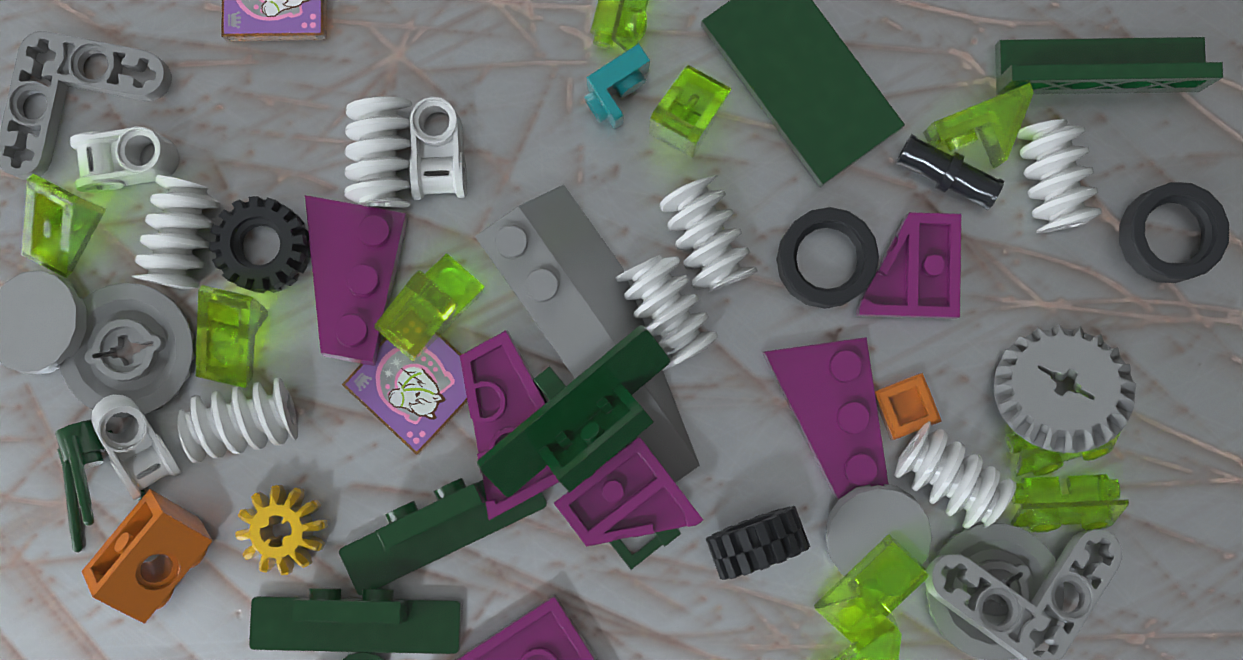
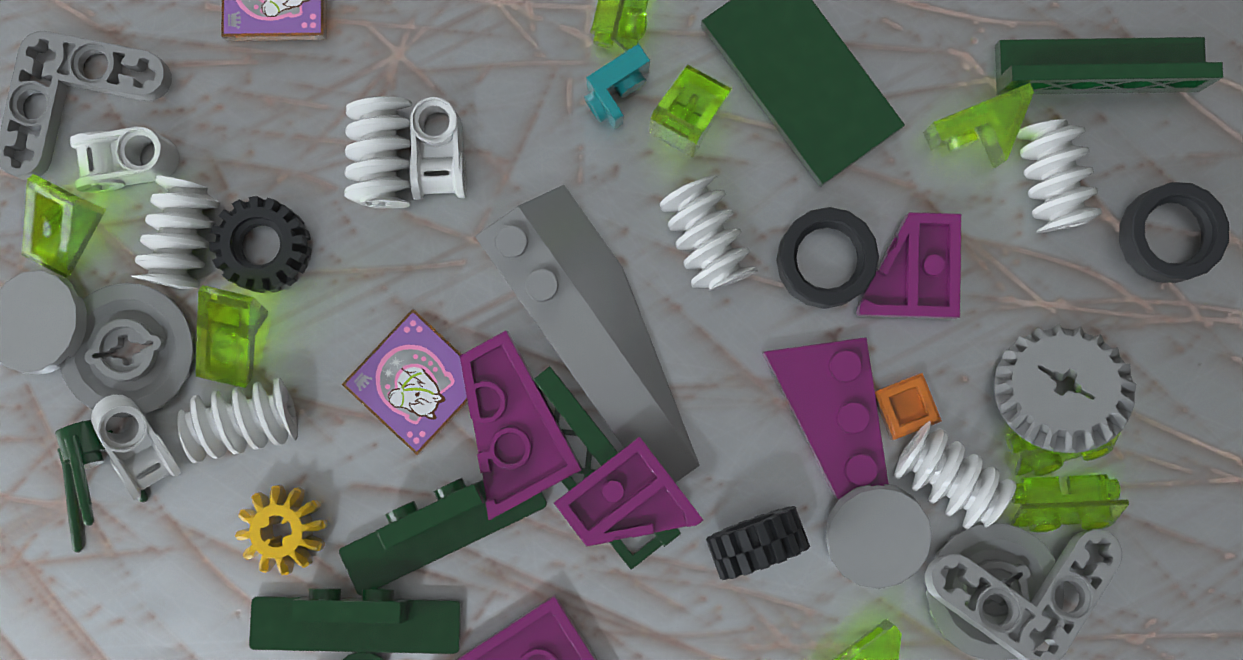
orange brick [82,489,213,624] -> none
magenta wing [305,195,408,366] -> none
clear neon green slope [374,253,485,362] -> none
dark green bracket [477,325,670,497] -> none
white piece [616,255,718,371] -> none
clear neon green slope [814,534,929,643] -> none
black pin [896,134,1004,210] -> none

